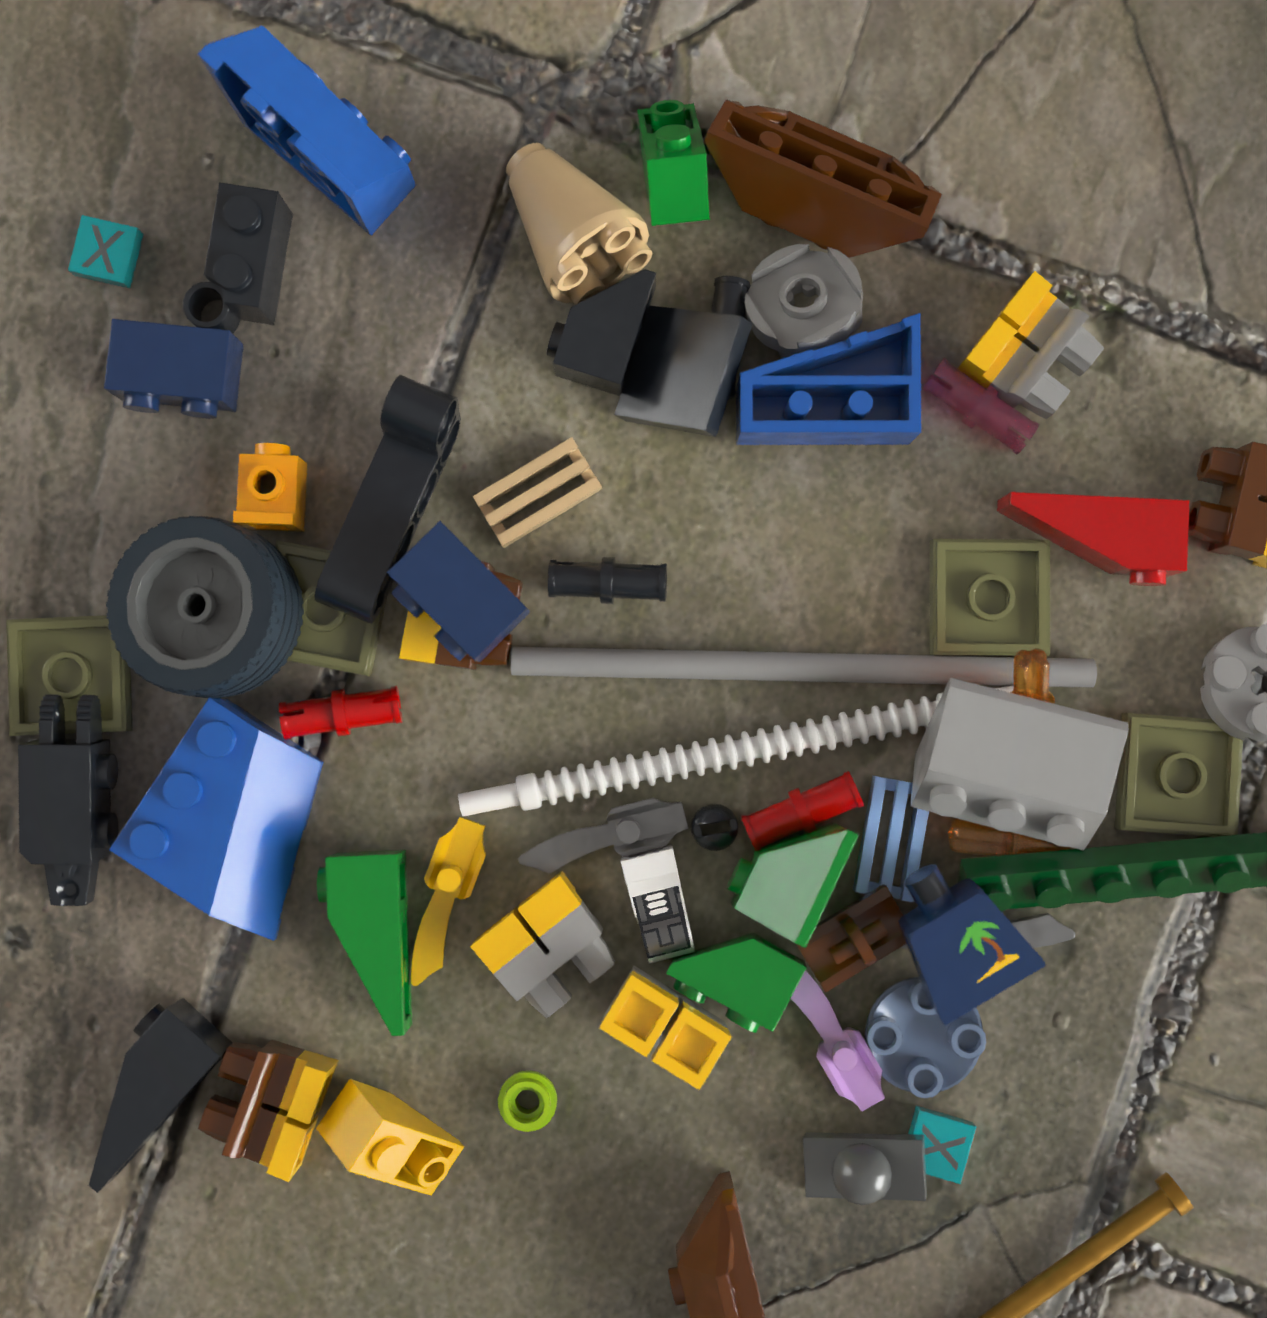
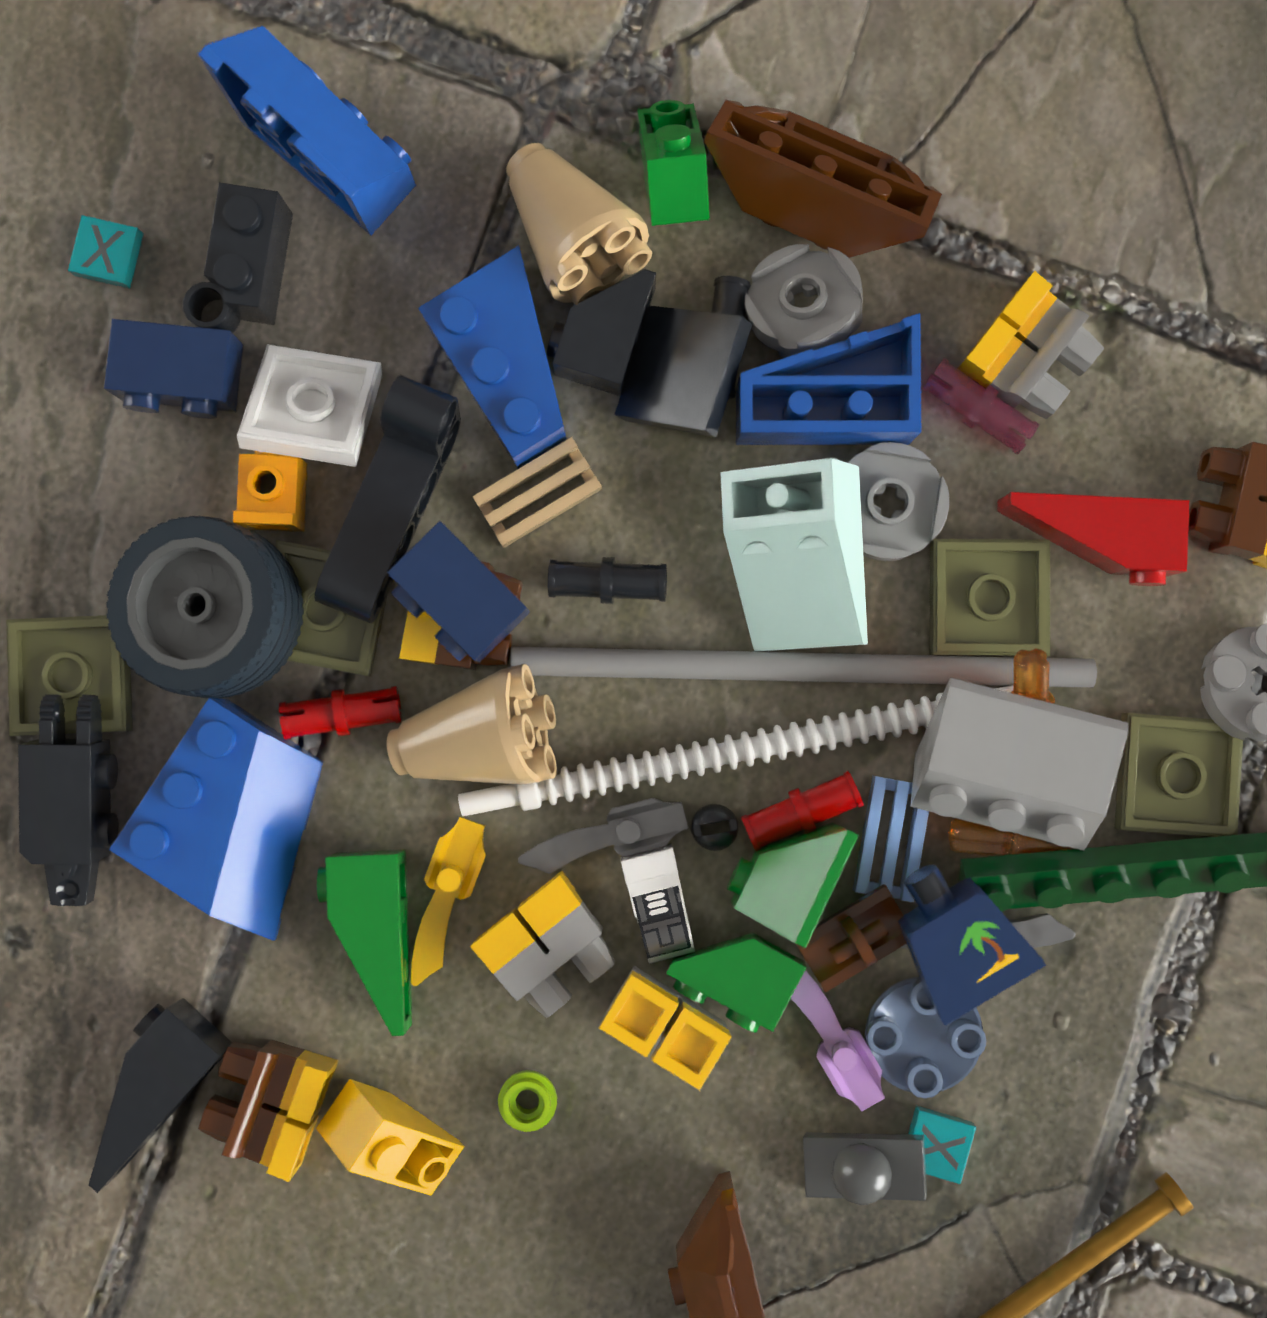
none -> white tile [237,344,382,467]
none -> tan cone [387,664,557,785]
none -> blue wedge [418,245,567,469]
none -> light aqua slope [720,458,868,652]
none -> light grey plate [848,442,949,561]

